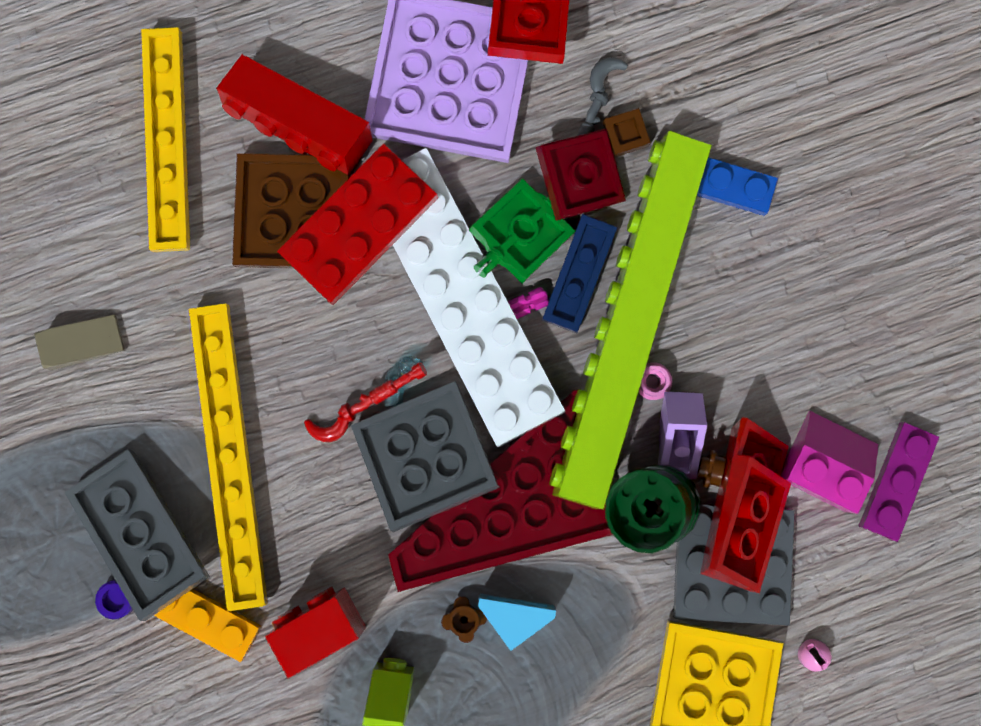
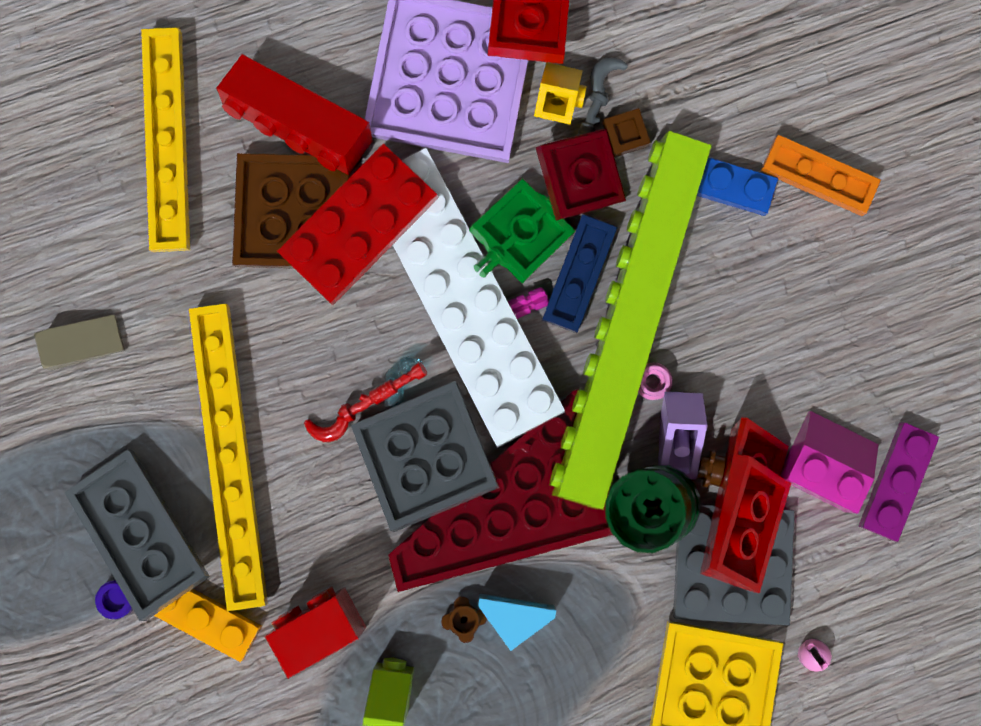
none -> yellow brick [534,62,587,125]
none -> orange plate [760,135,881,216]

